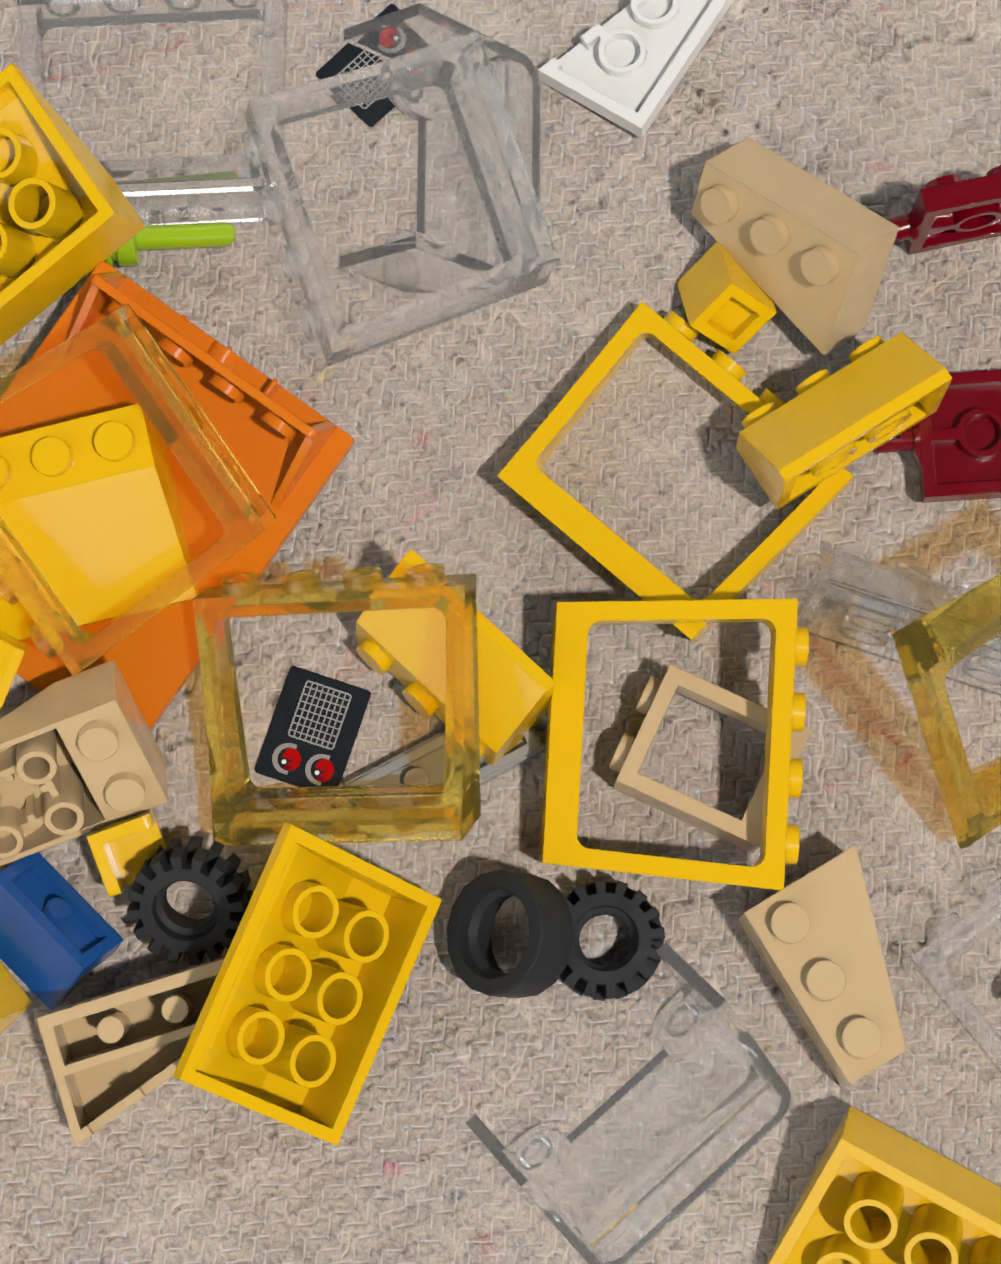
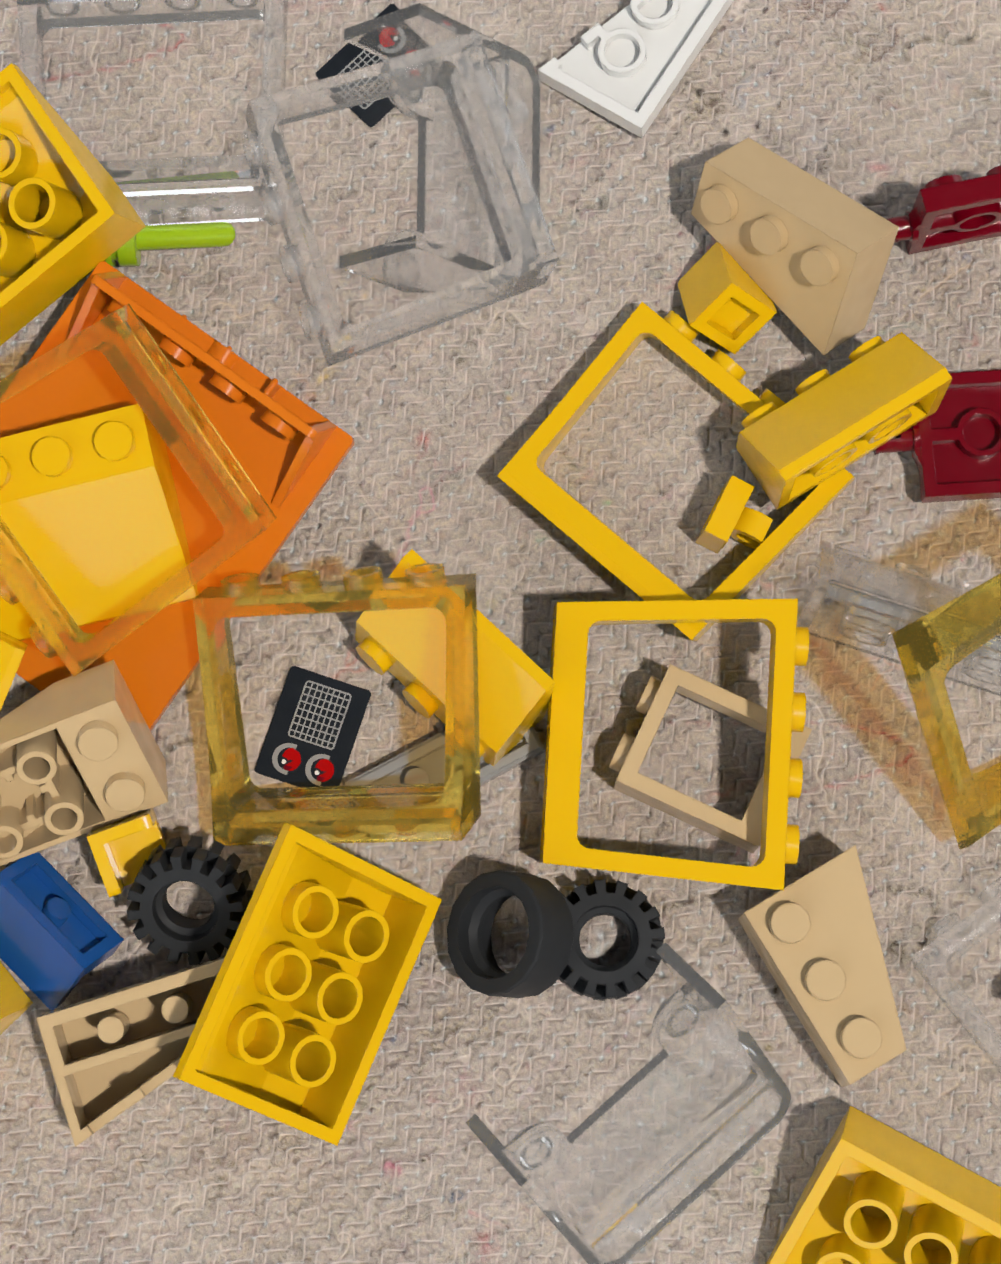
none -> yellow tile [695,475,773,554]

